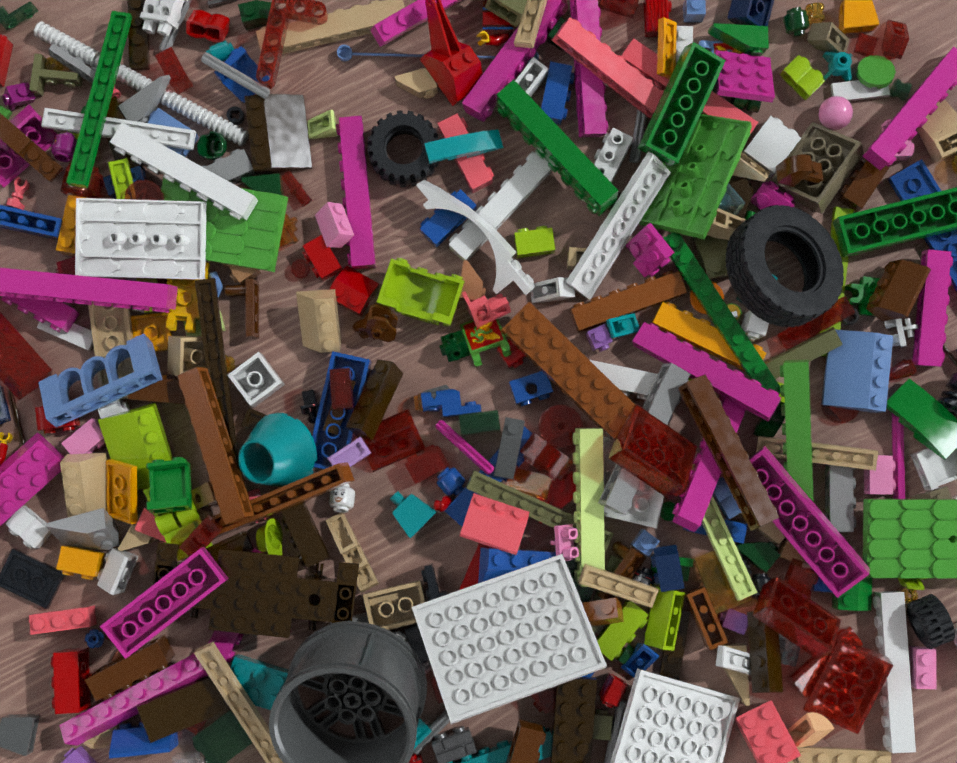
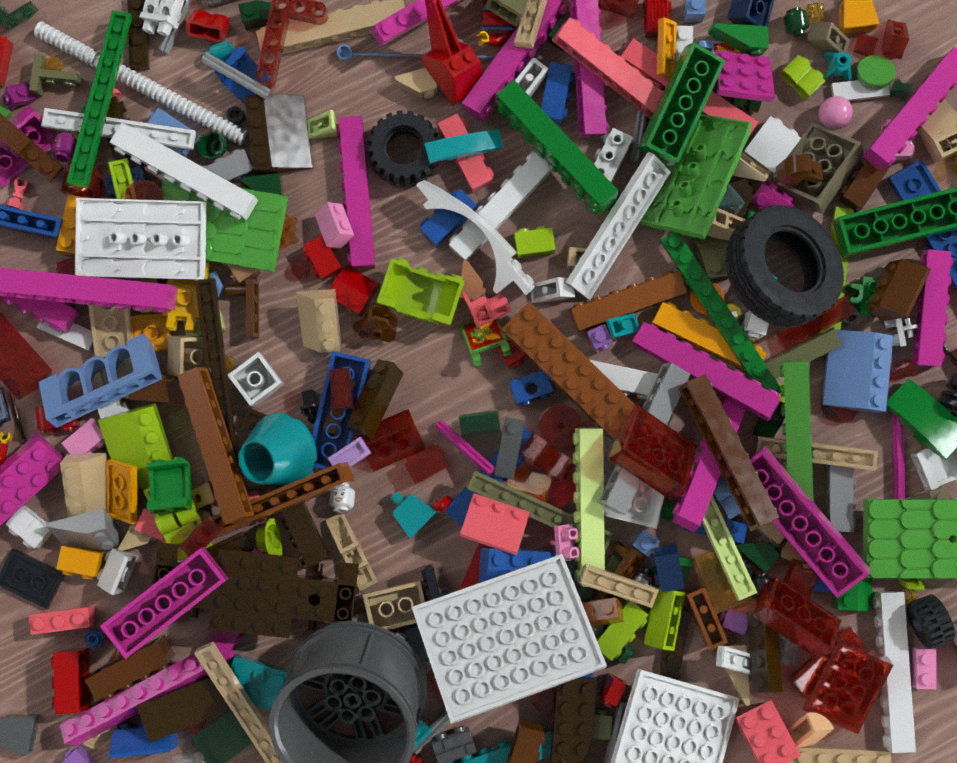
light grey plate [49,43,96,84] -> none
light grey slope [118,75,171,123] -> none
clear red brick [155,47,193,95] -> none
clear red axle [281,171,312,207] -> none
blue plate [414,385,481,418] -> none
blue head [437,467,465,496] -> none
dark green brick [439,330,470,362] -> none
blue slope [621,642,659,678] -> none
dark pink plate [625,223,675,278] -> none
bright pink brick [864,455,896,495] -> none

